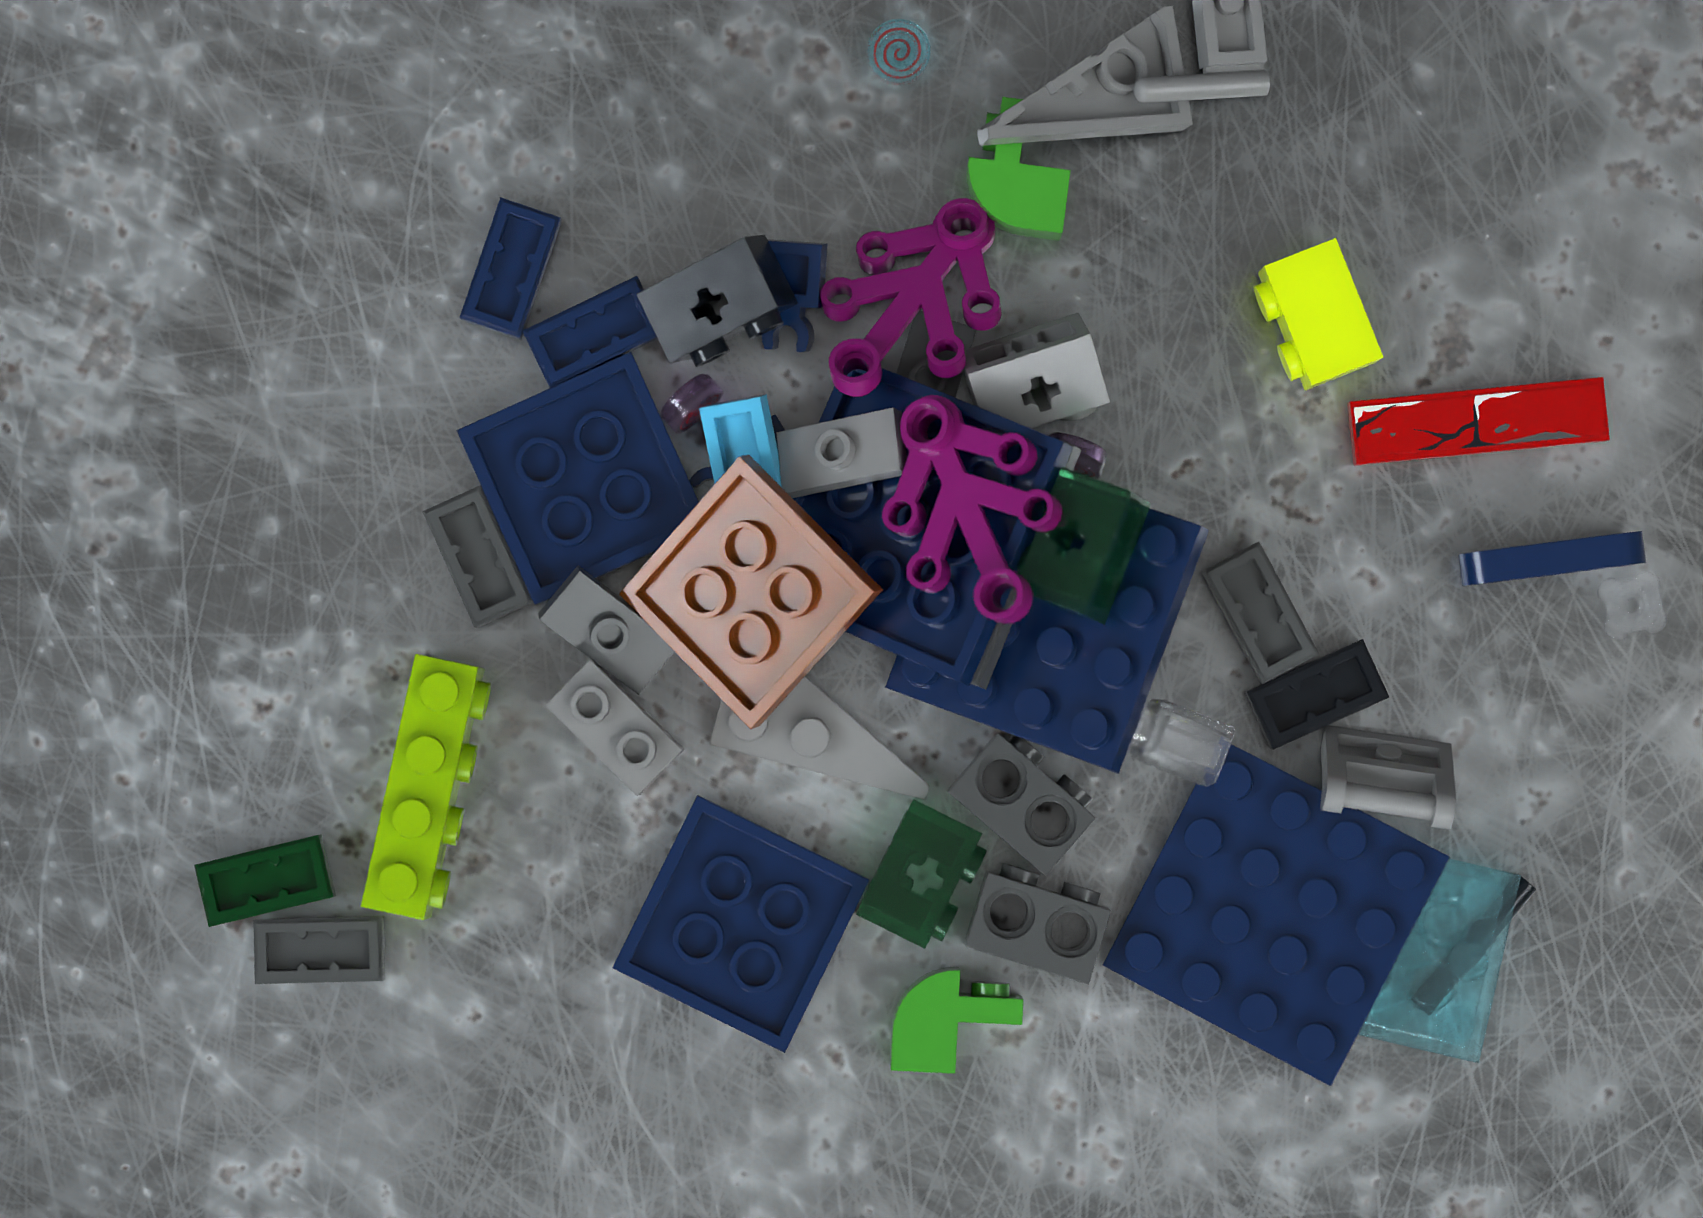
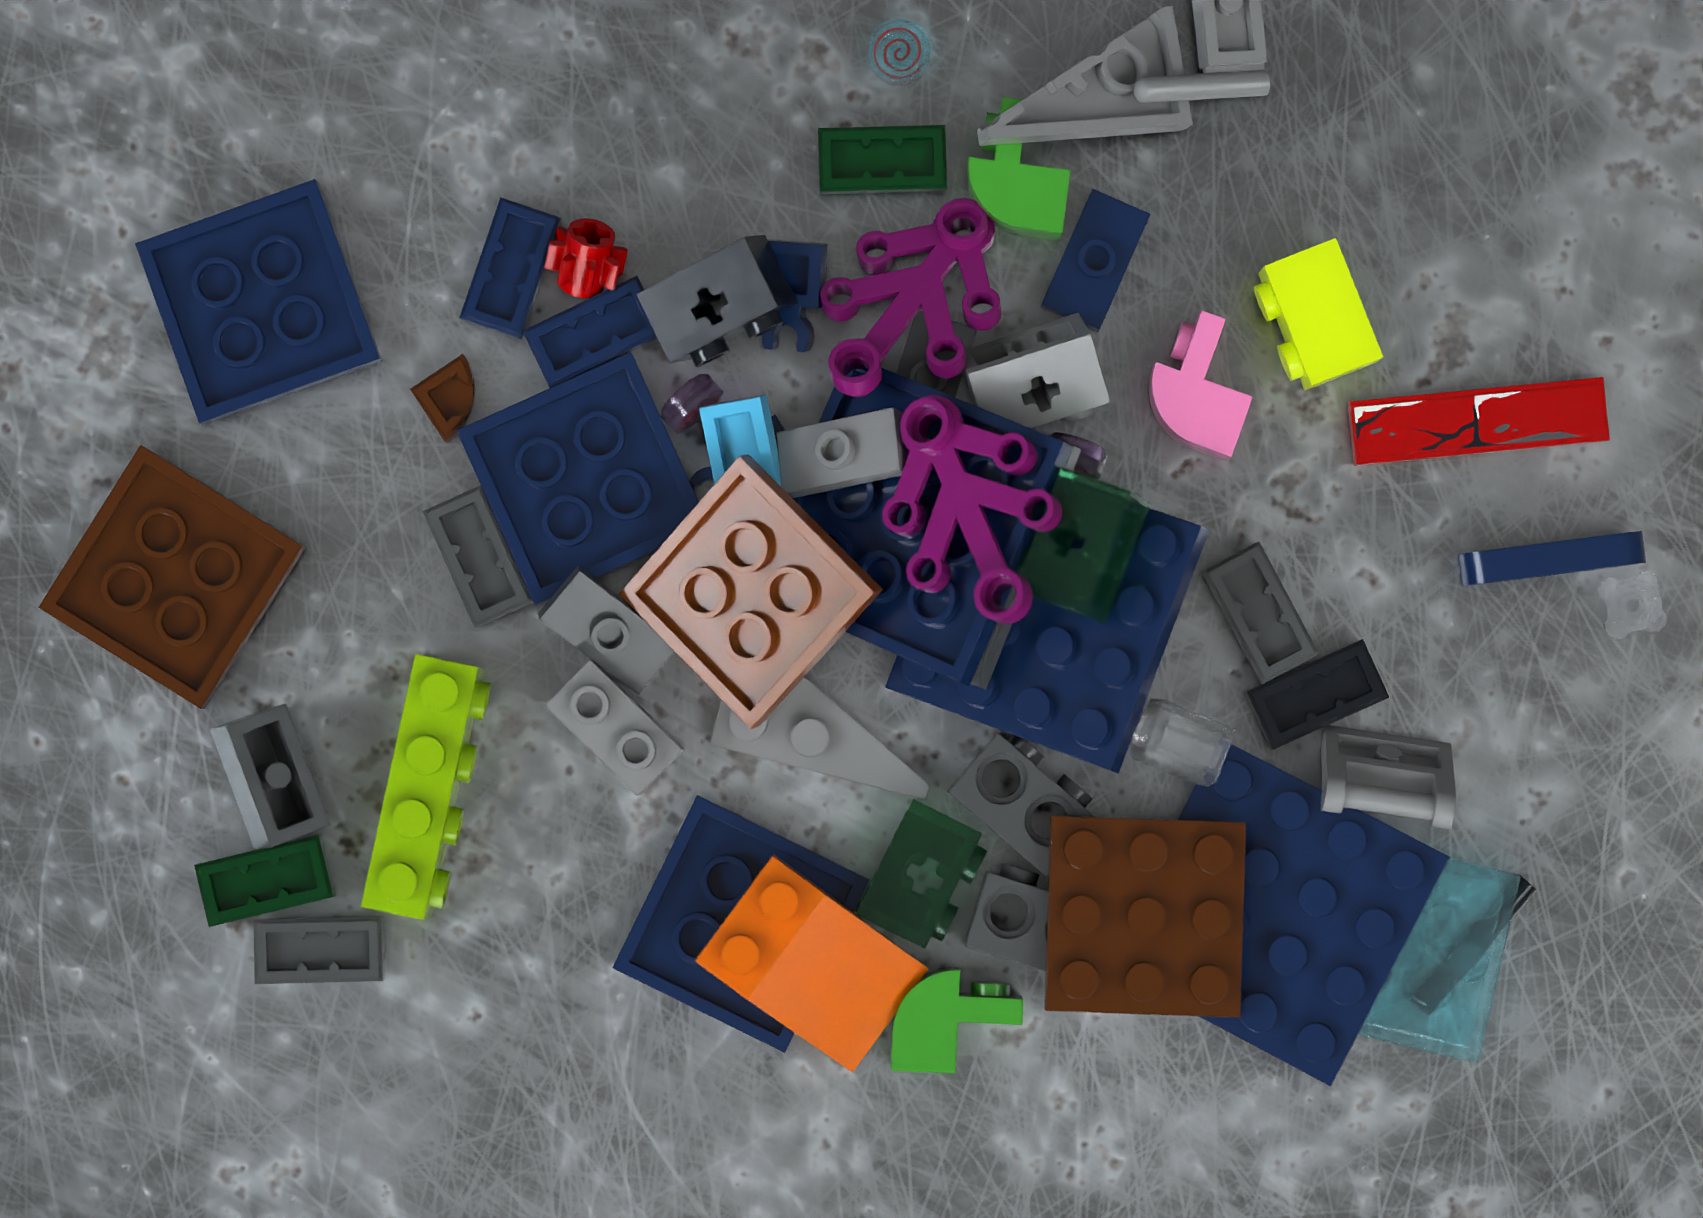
none -> reddish brown plate [38,445,306,709]
none -> dark blue plate [135,179,382,425]
none -> dark grey brick [210,704,330,849]
none -> reddish brown tile [410,354,475,443]
none -> red gear [544,218,628,298]
none -> orange slope [695,854,929,1073]
none -> dark green plate [818,125,947,195]
none -> dark blue plate [1040,188,1151,332]
none -> reddish brown plate [1044,816,1246,1018]
none -> bright pink brick [1148,311,1253,461]

